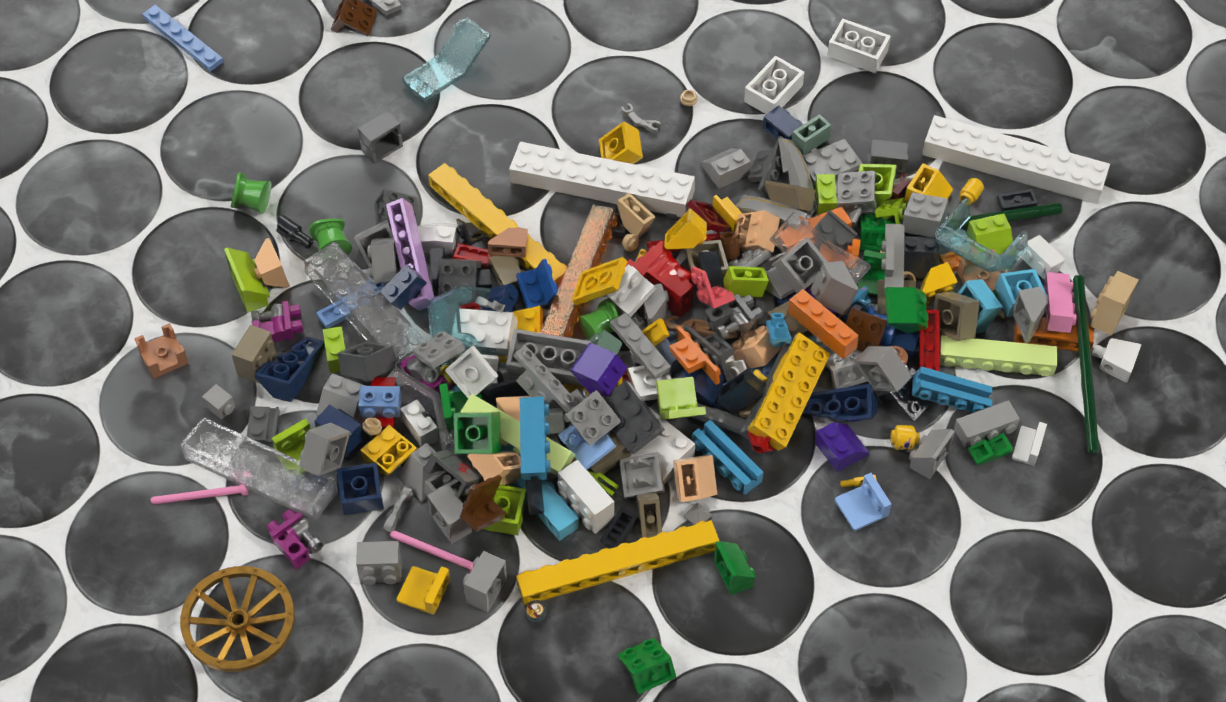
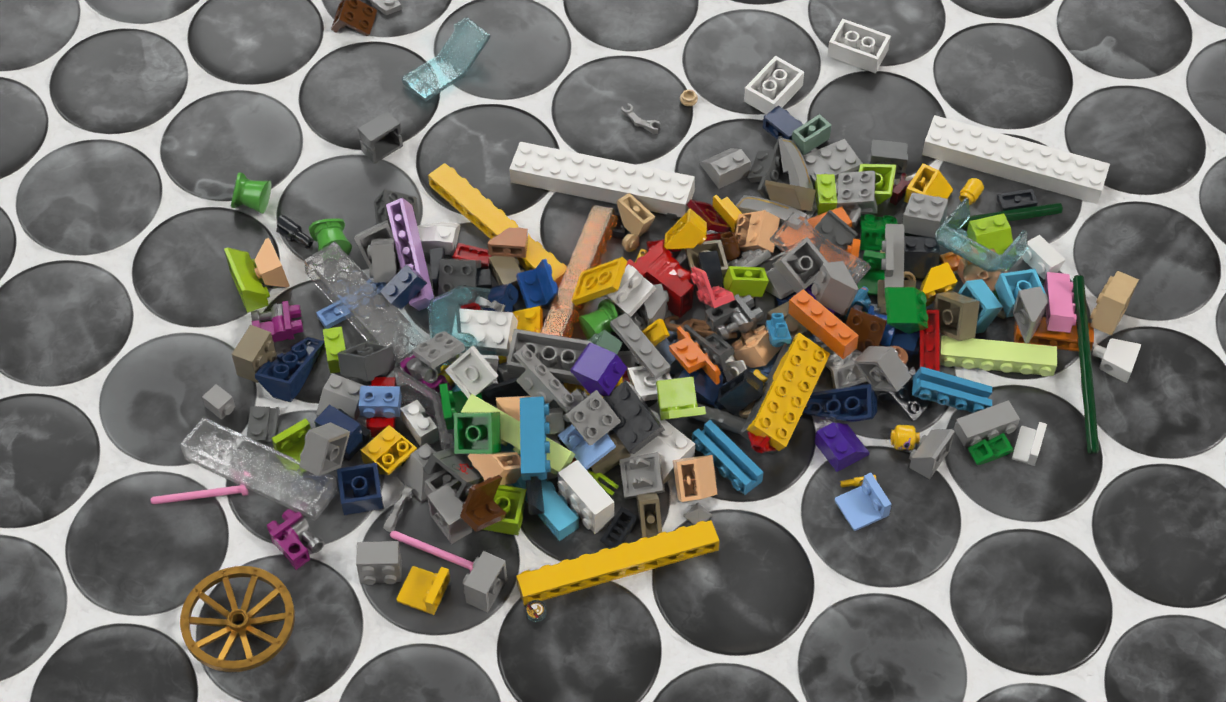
nougat panel [134,323,189,379] -> none
medium blue plate [142,5,223,72] -> none
tan plate [362,418,382,435] -> none
black bracket [456,218,488,245] -> none
yellow slope [599,121,643,164] -> none
green bracket [618,638,676,694] -> none
green slope [714,541,756,595] -> none
lime bracket [875,198,907,224] -> none

